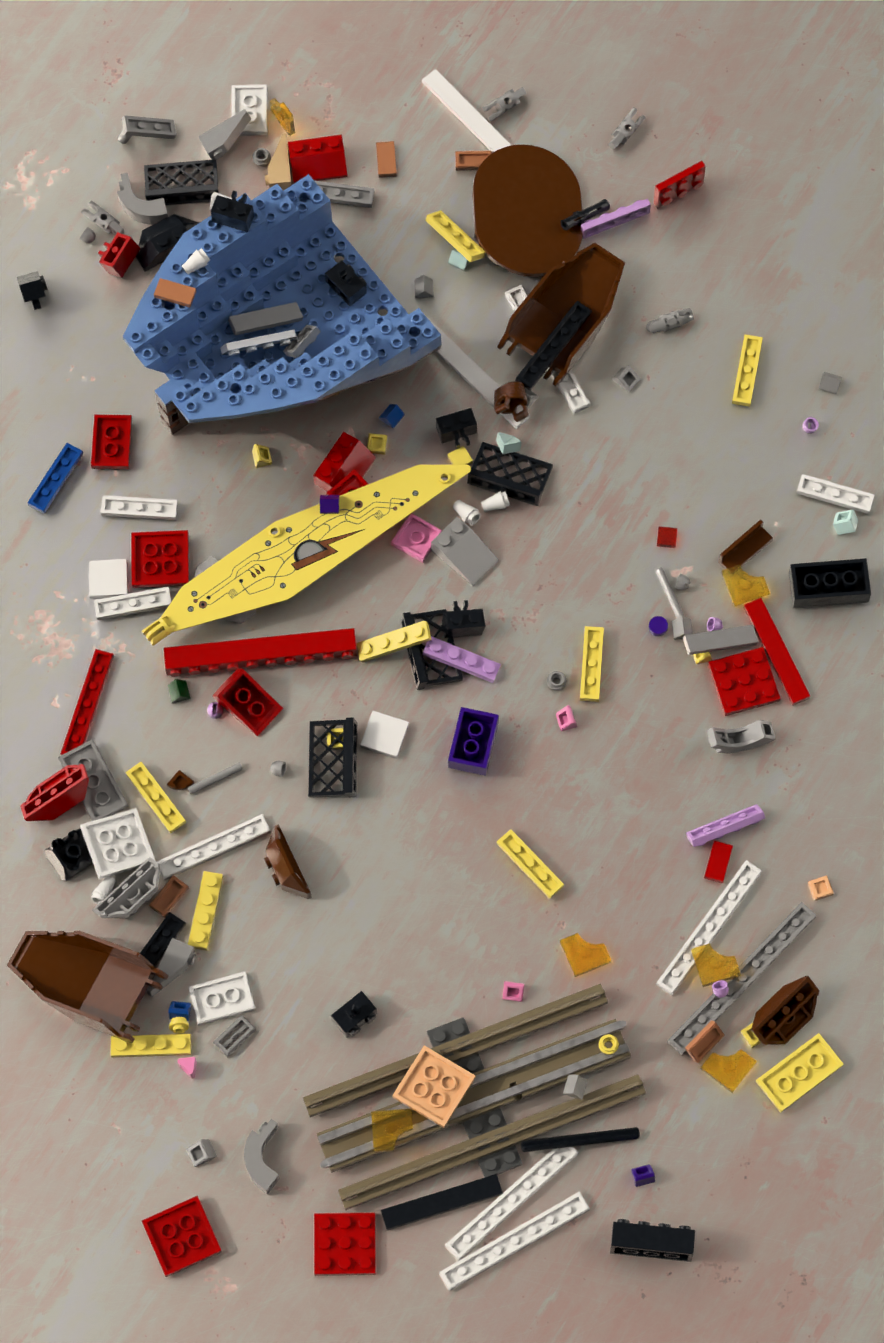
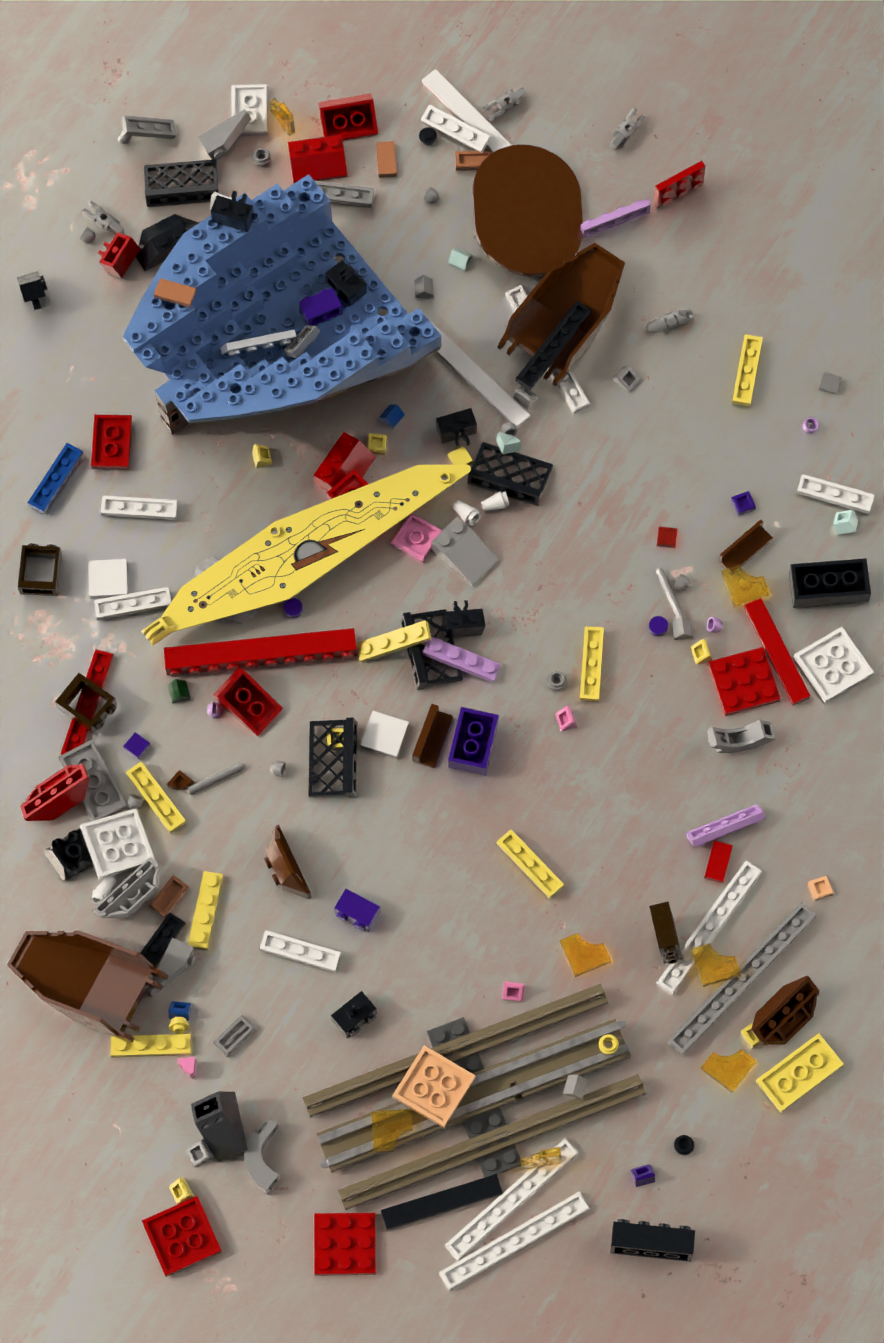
light grey arch [117,173,168,225] -> none
red plate [131,530,189,588] -> none
white tile [157,814,271,881] -> none
white cone [182,248,211,275] -> none
white tile [188,971,256,1026] -> none
light grey tile [228,302,303,335] -> none
tan slope [265,134,291,191] -> none
dark purple slope [320,495,339,514] -> none
light yellow plate [426,210,486,262] -> none
reddish brown piece [494,381,529,422] -> none
black axle [521,1127,640,1152] -> none
black pin [561,199,610,231] -> none
light grey tile [683,625,759,655] -> none
nougat tile [685,1020,725,1063] -> none
lavender hinge [712,980,729,998] -> none
none -> dark brown window [18,543,62,596]
none -> dark brown window [55,673,117,734]
none -> dark purple tile [123,732,150,760]
none -> light grey hinge [128,794,144,810]
none -> light yellow slope [169,1177,194,1204]
none -> black slope [191,1091,248,1162]
none -> white plate [259,930,341,972]
none -> dark purple tile [284,598,303,618]
none -> dark purple brick [299,287,343,326]
none -> red slope [318,93,378,140]
none -> dark purple brick [334,889,381,932]
none -> reddish brown panel [412,704,453,768]
none -> black plate [419,127,437,145]
none -> white plate [421,104,491,153]
none -> light grey hinge [424,187,439,203]
none -> light grey hinge [501,422,517,436]
none -> clear yellow tile [520,1147,561,1170]
none -> dark brown window [649,901,683,964]
none -> black plate [674,1135,694,1155]
none -> dark purple tile [731,491,756,516]
none -> white plate [793,627,874,703]

